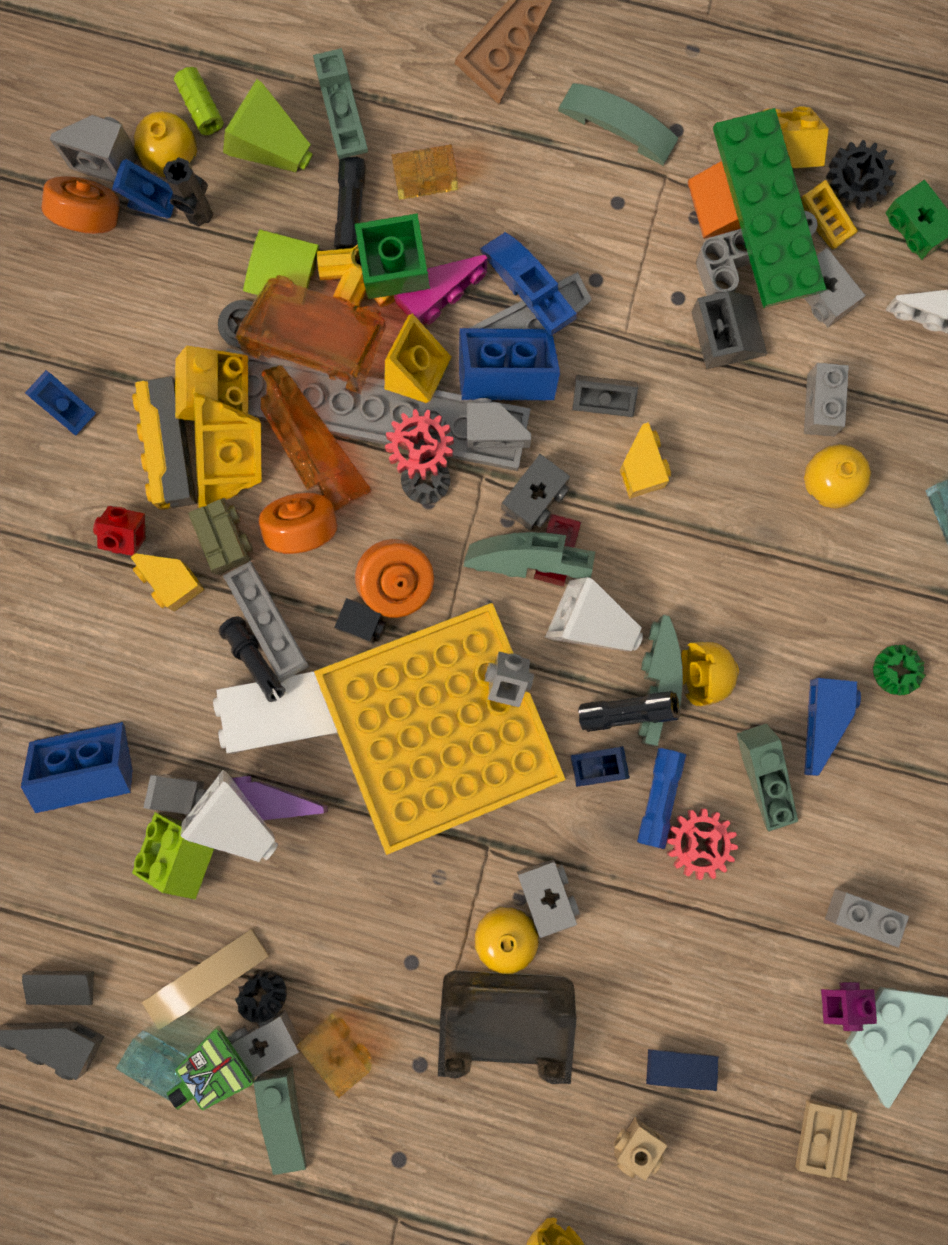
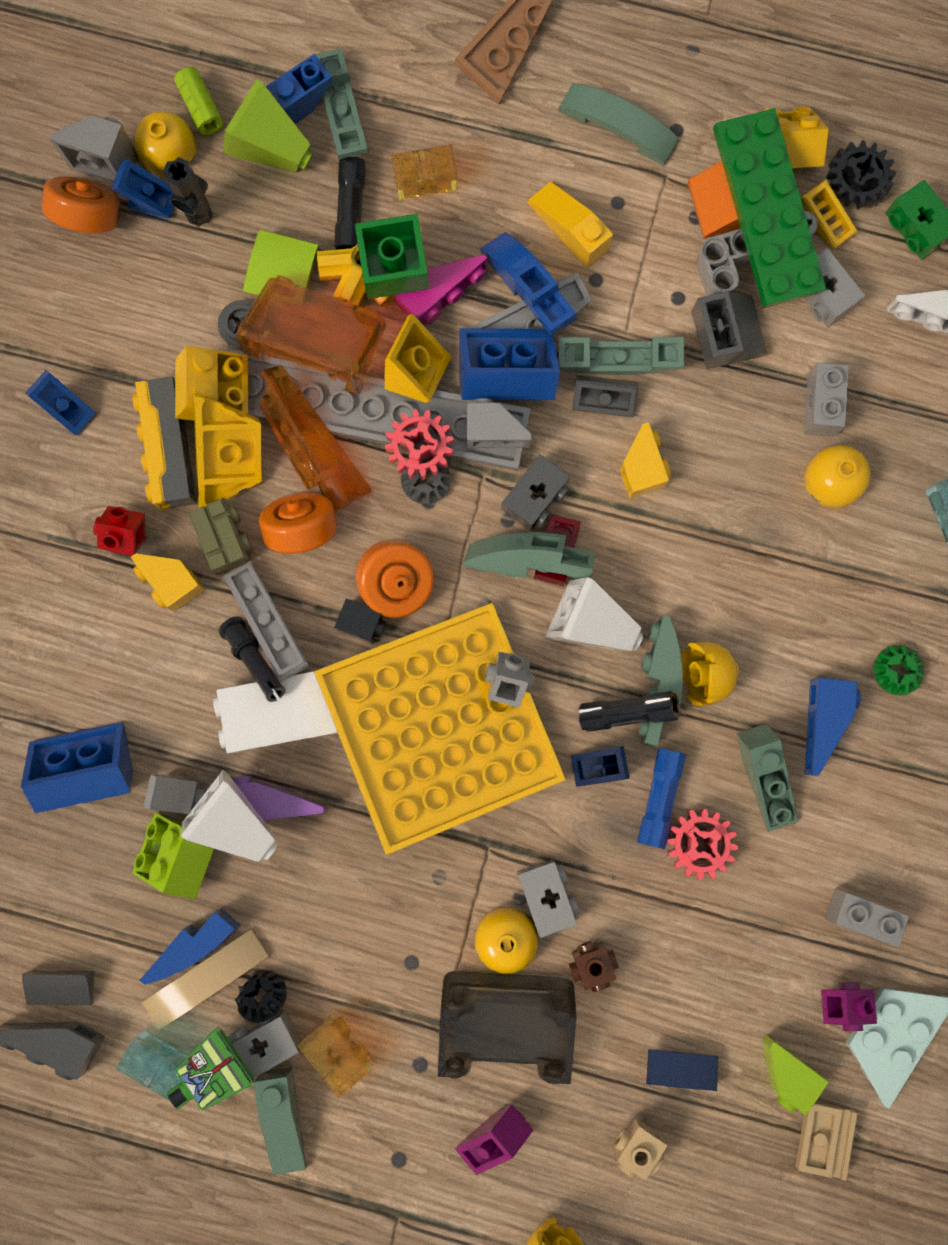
none -> blue slope [139,908,240,985]
none -> blue slope [265,54,333,124]
none -> magenta slope [455,1104,534,1175]
none -> yellow slope [527,181,613,268]
none -> sand green slope [559,337,684,375]
none -> reddish brown brick [569,940,619,992]
none -> lime slope [763,1035,829,1116]

